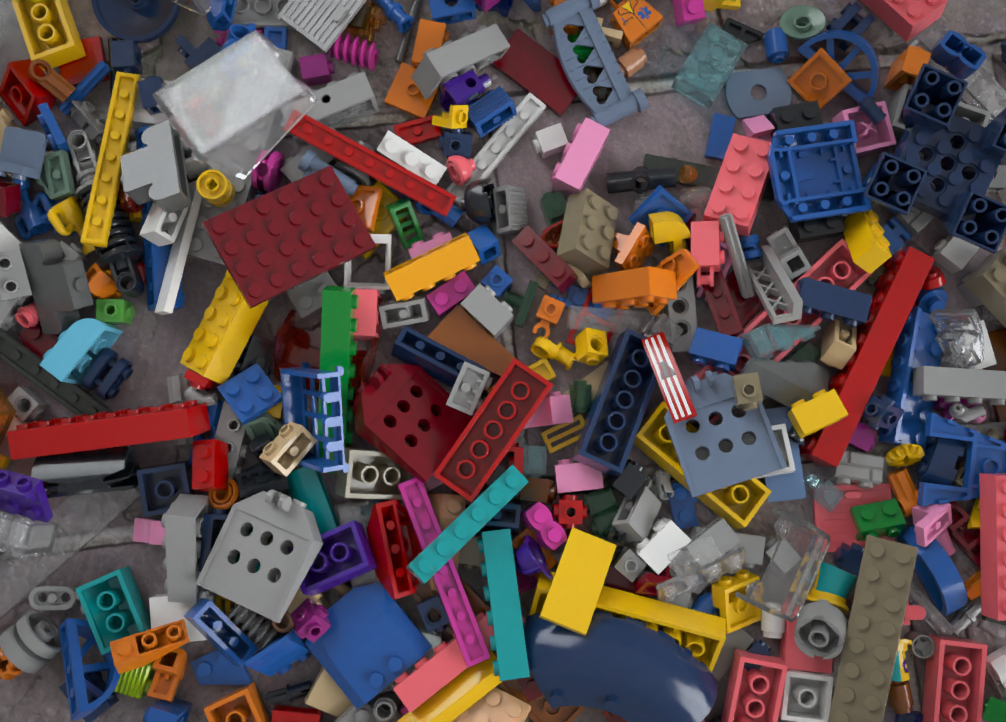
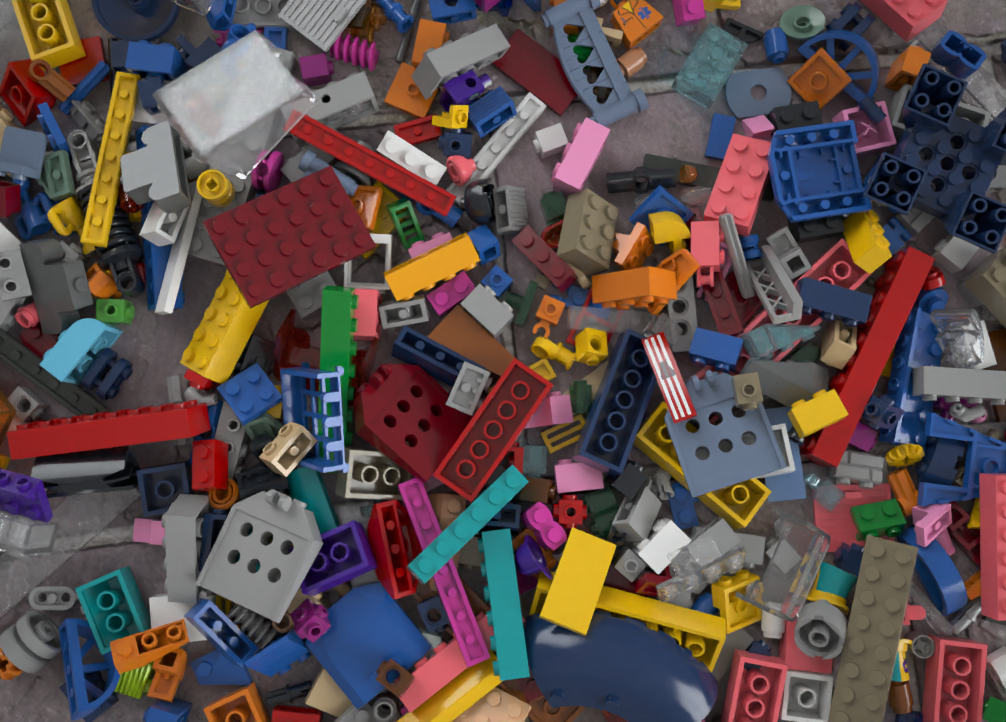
none -> blue brick [125,40,188,82]
none -> reddish brown brick [376,659,416,698]

